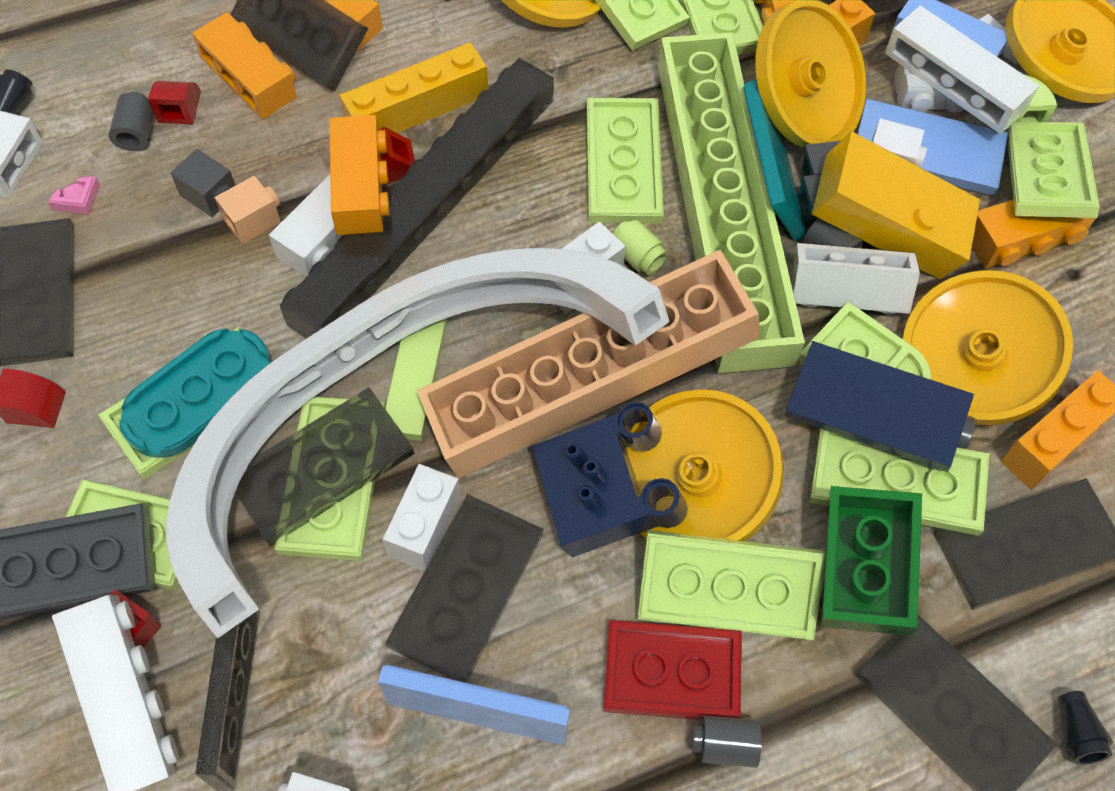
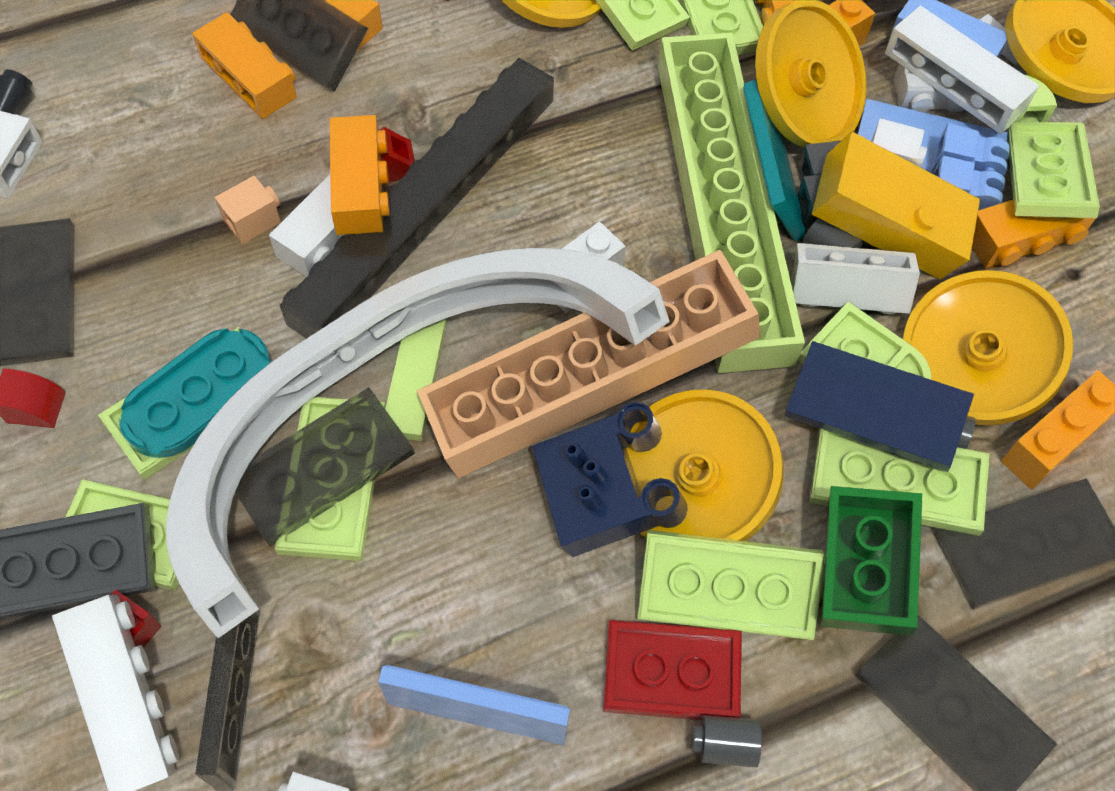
bright pink tile [48,176,100,215] -> none
dark grey brick [108,92,154,151] -> none
red brick [148,80,201,125] -> none
dark grey brick [171,149,236,218] -> none
yellow brick [339,42,488,133] -> none
white brick [382,464,461,572] -> none
clear smoke tile [385,494,544,683] -> none
yellowish green tile [586,98,664,223] -> none
yellowish green brick [613,220,669,275] -> none
black cone [1058,691,1113,765] -> none
none -> light blue legs [932,123,1010,210]

